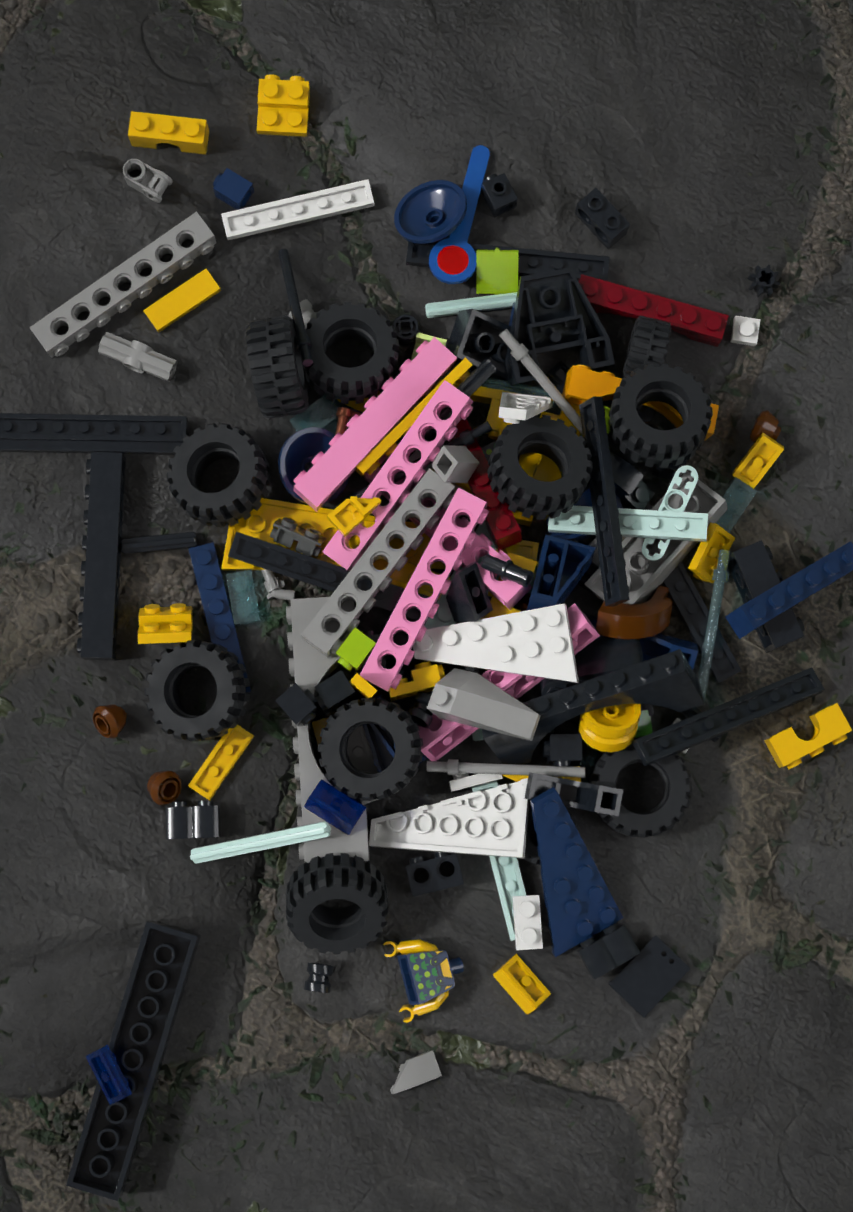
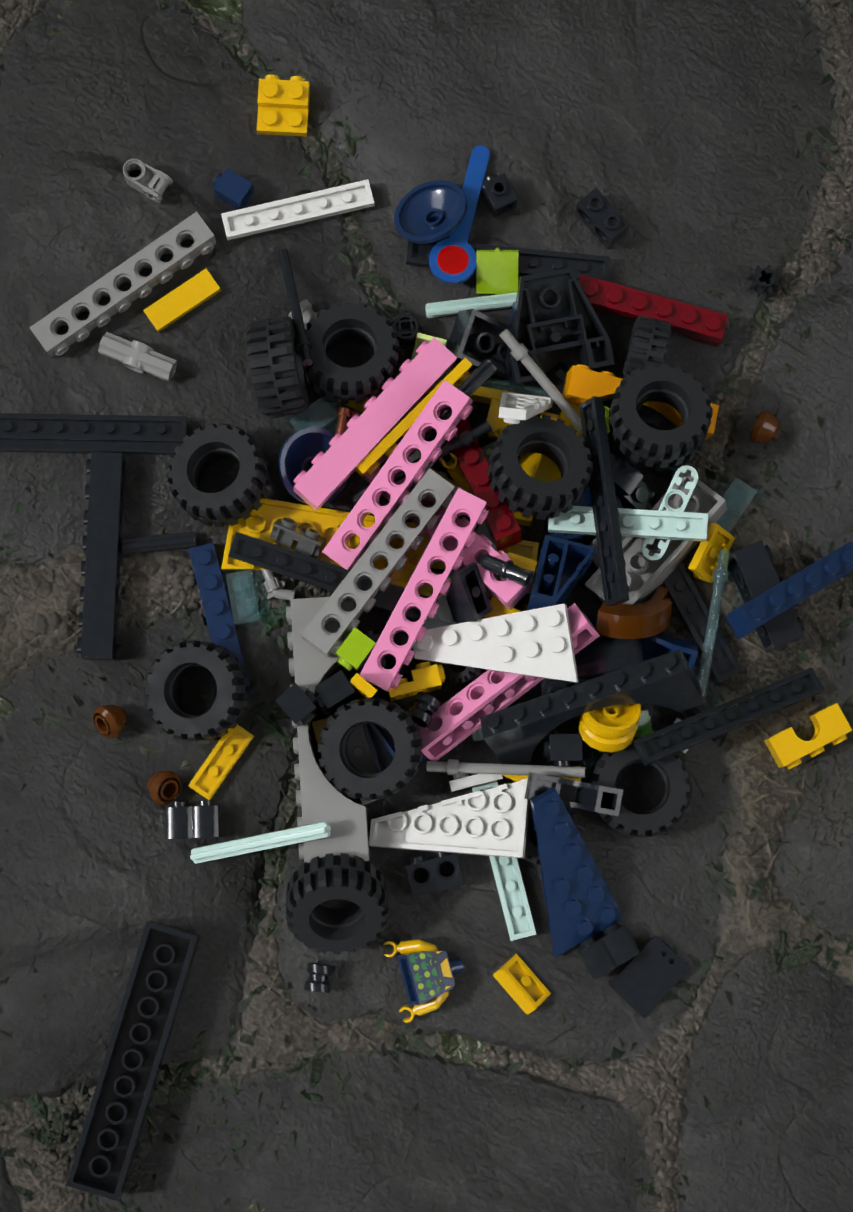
clear blue plate [86,1045,132,1105] -> none
yellow arch [128,111,209,155] -> none
yellow plate [138,603,193,644] -> none
clear blue slope [304,779,366,835] -> none
yellow slope [327,496,381,537] -> none
light grey slope [390,1050,442,1094] -> none
light grey wedge [427,668,540,741] -> none
light grey brick [431,445,479,483] -> none
white plate [512,895,543,950] -> none
white plate [730,316,761,346] -> none
yellow plate [732,433,784,489] -> none

